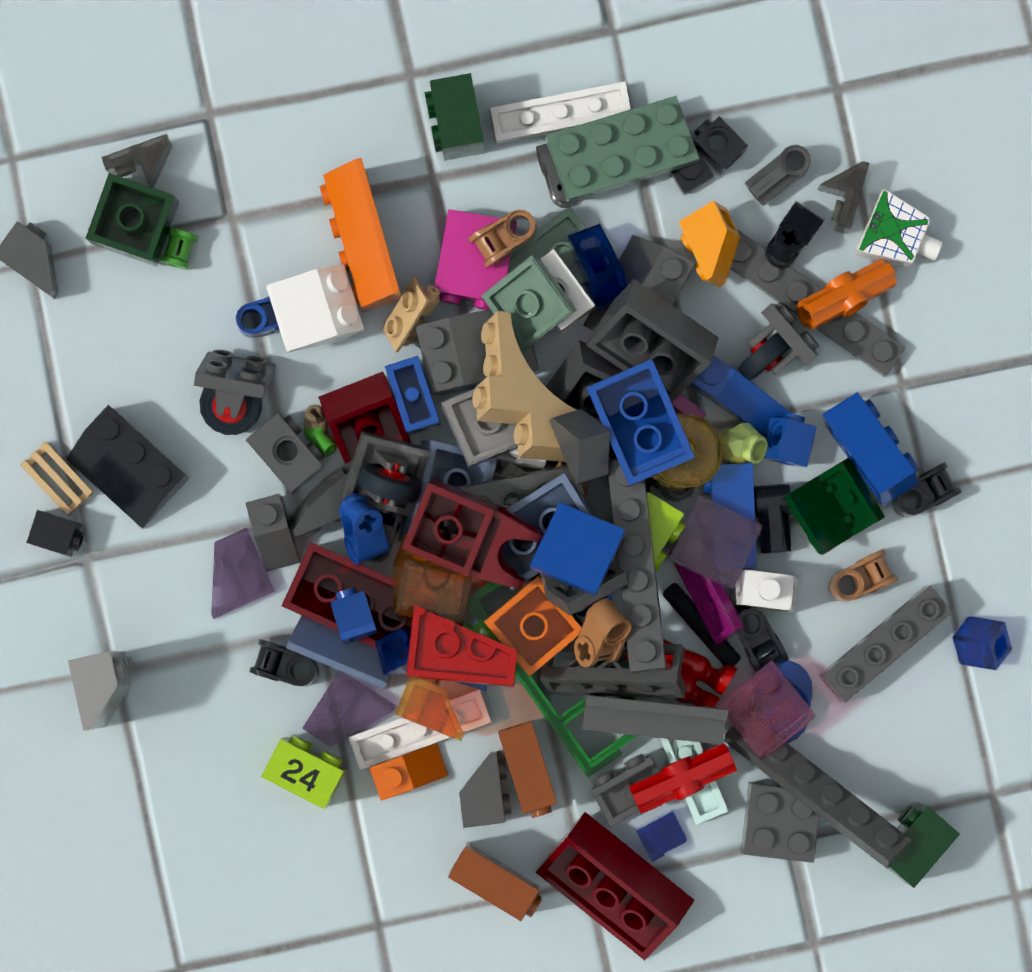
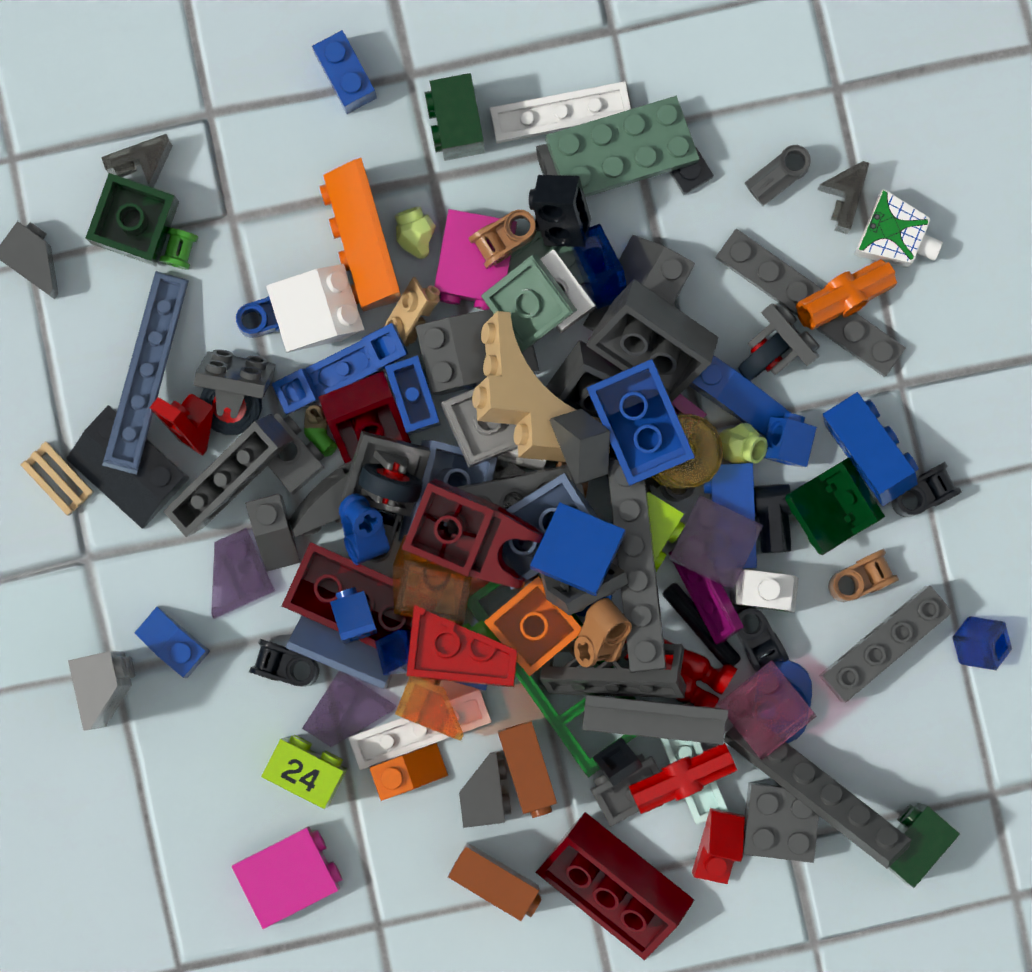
black brick [26,510,84,557] -> none
clear blue panel [635,810,687,862] -> none
light orange slope [679,200,740,287] -> none
black brick [694,116,748,175] -> none
black piece [765,201,825,268] -> none
none -> sand blue tile [102,271,189,475]
none -> blue slope [134,606,210,678]
none -> red slope [149,394,213,456]
none -> dark grey brick [163,414,294,537]
none -> dark pink panel [231,826,343,929]
none -> blue slope [271,323,408,415]
none -> blue brick [312,30,377,114]
none -> yellowish green rock [395,206,436,259]
none -> black brick [529,175,591,247]
none -> black plate [593,737,643,786]
none -> red slope [692,808,745,884]

